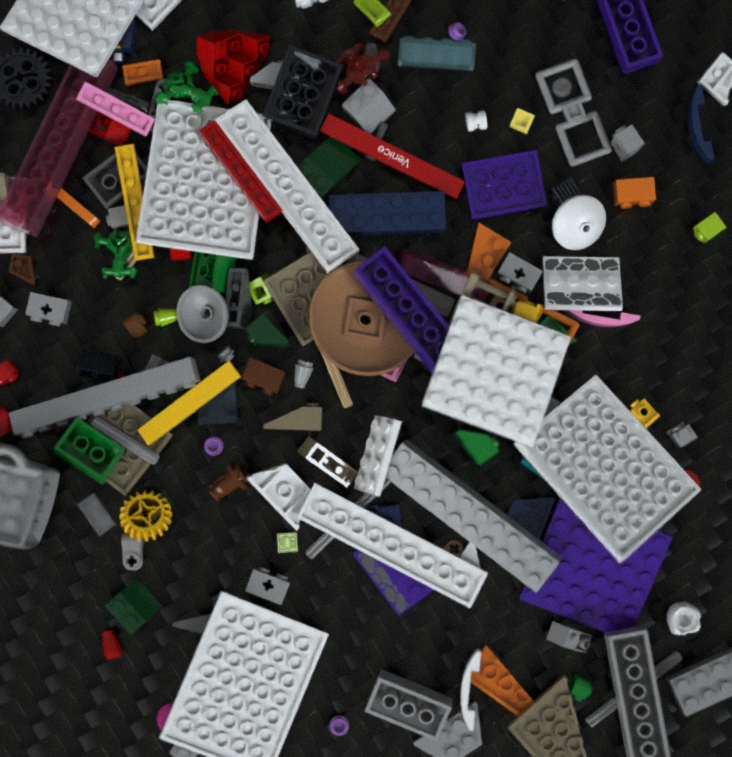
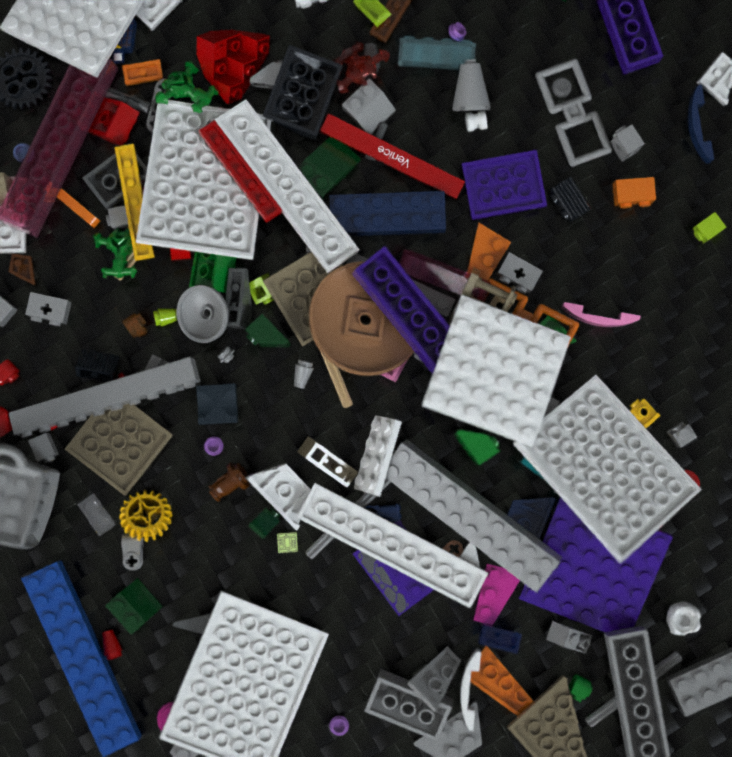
green slope [53,417,125,485] -> none
bright pink plate [76,82,155,137] -> none
light grey axle [91,417,160,465] -> none
yellow tile [137,361,241,446] -> none
reddish brown brick [241,358,286,396] -> none
light grey brick [245,566,290,605] -> none
dark tan slope [263,403,323,431] -> none
light yellow plate [509,108,535,134] -> none
yellow brick [511,300,543,324] -> none
white plate [542,256,623,311] -> none
white dish [552,195,606,250] -> none
none -> medium blue plate [13,143,33,162]
none -> blue brick [21,561,142,757]
none -> light grey brick [28,433,59,464]
none -> dark green slope [248,508,281,539]
none -> light grey wing [407,647,461,713]
none -> light grey cone [452,59,490,111]
none -> dark pink wing [473,563,520,625]
none -> clear blue brick [477,623,522,654]

